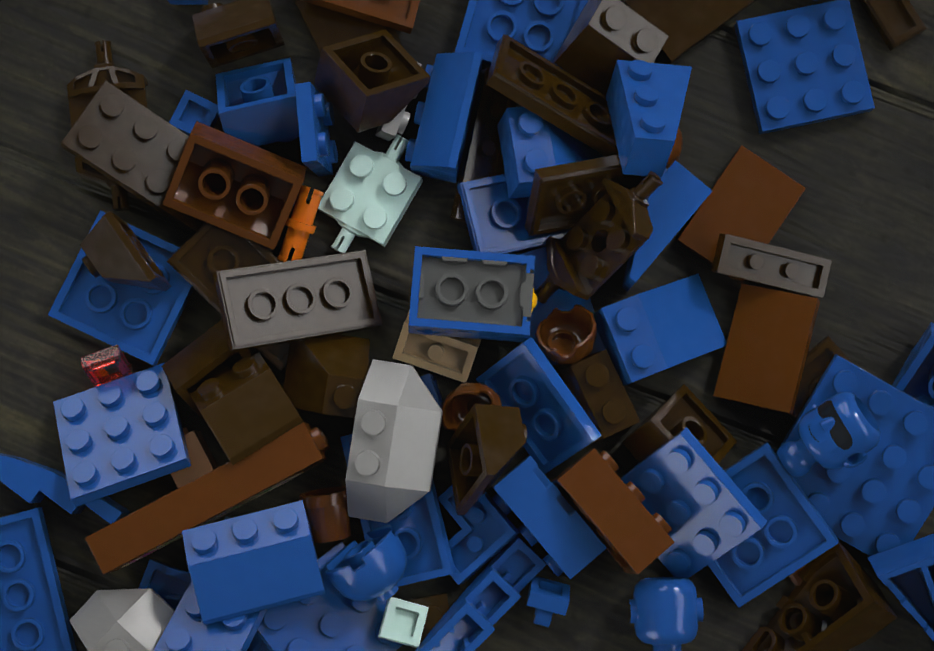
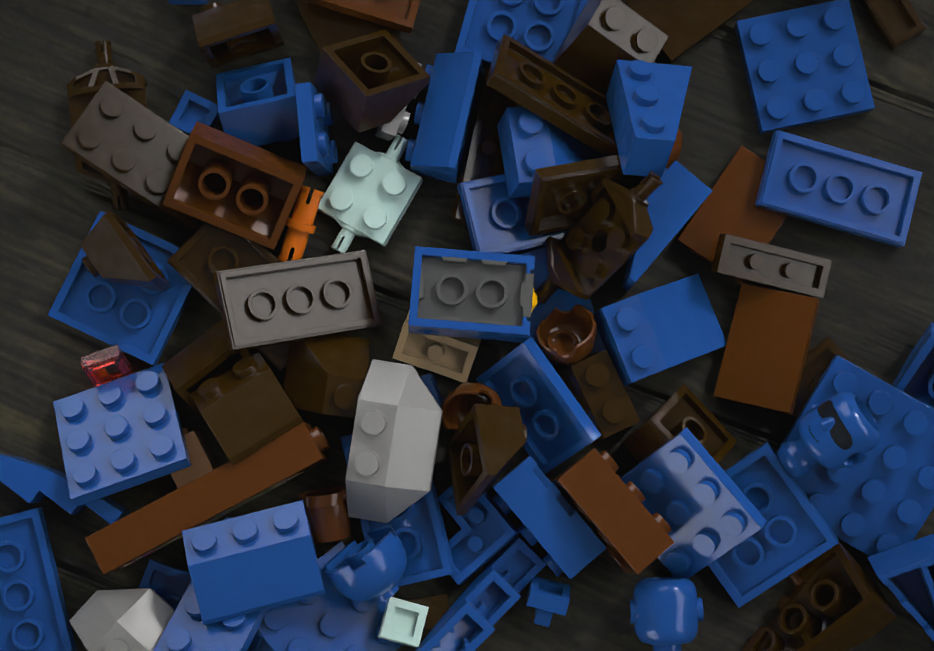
none -> blue tile [755,130,922,248]

